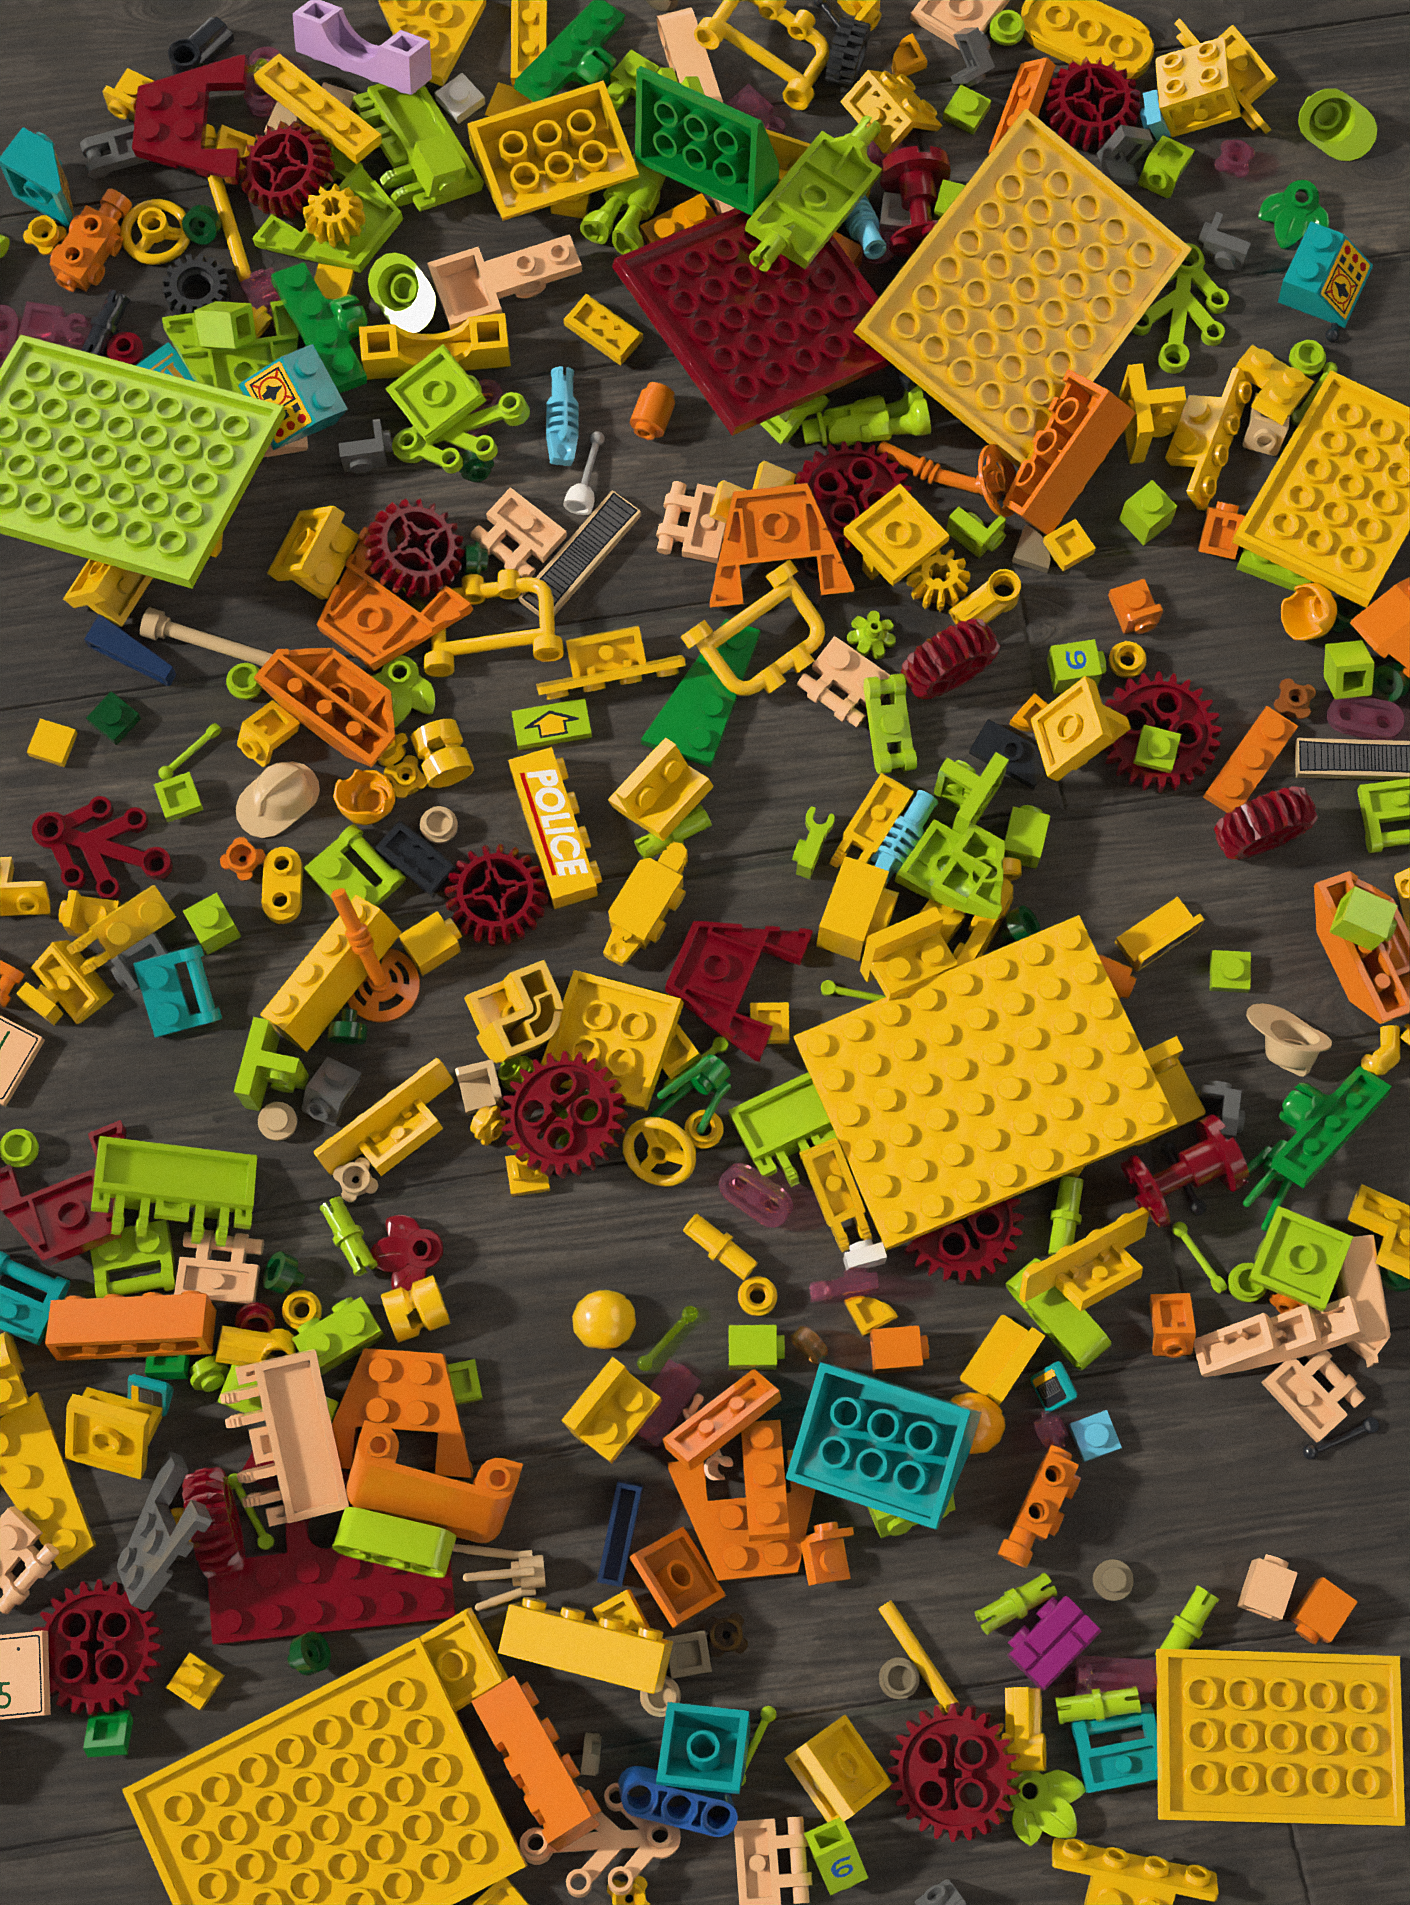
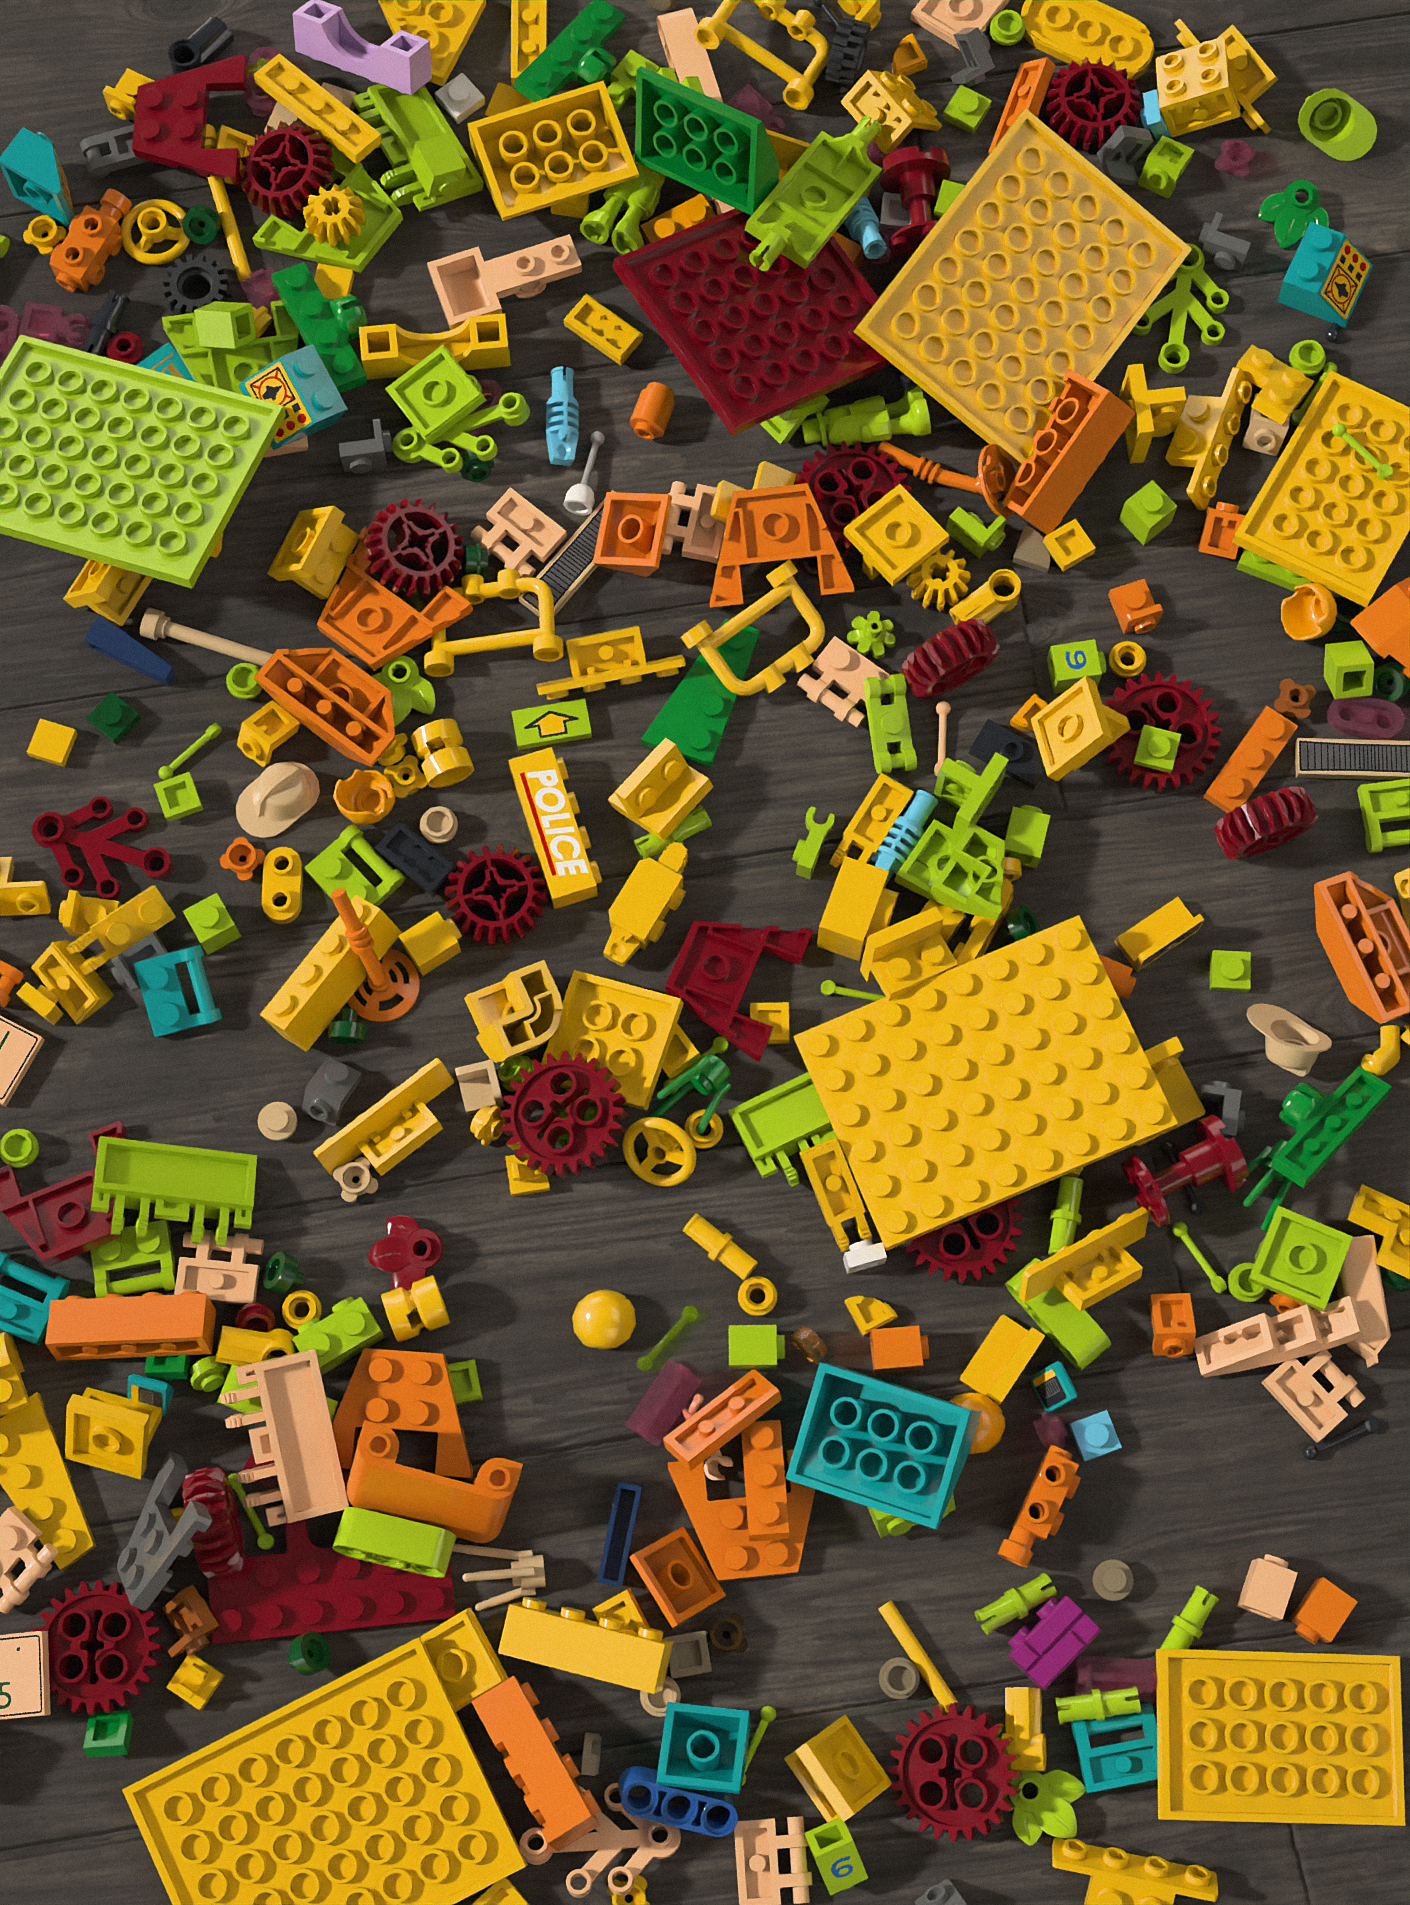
lime bracket [234,1017,309,1111] -> none
lime pin [319,1196,377,1276] -> none
lime piece [368,253,436,333] -> none
yellow bracket [562,1357,662,1464] -> none
clear pink plate [719,1163,793,1228] -> none
orange bracket [800,1522,854,1586] -> none
clear pink plate [809,1268,879,1302] -> none
lime brick [1330,886,1397,951] -> none
none -> dark orange bracket [162,1585,219,1658]
none -> orange slope [593,492,673,578]
none -> light nougat hinge [934,701,951,777]
none -> lime hinge [1332,423,1393,480]

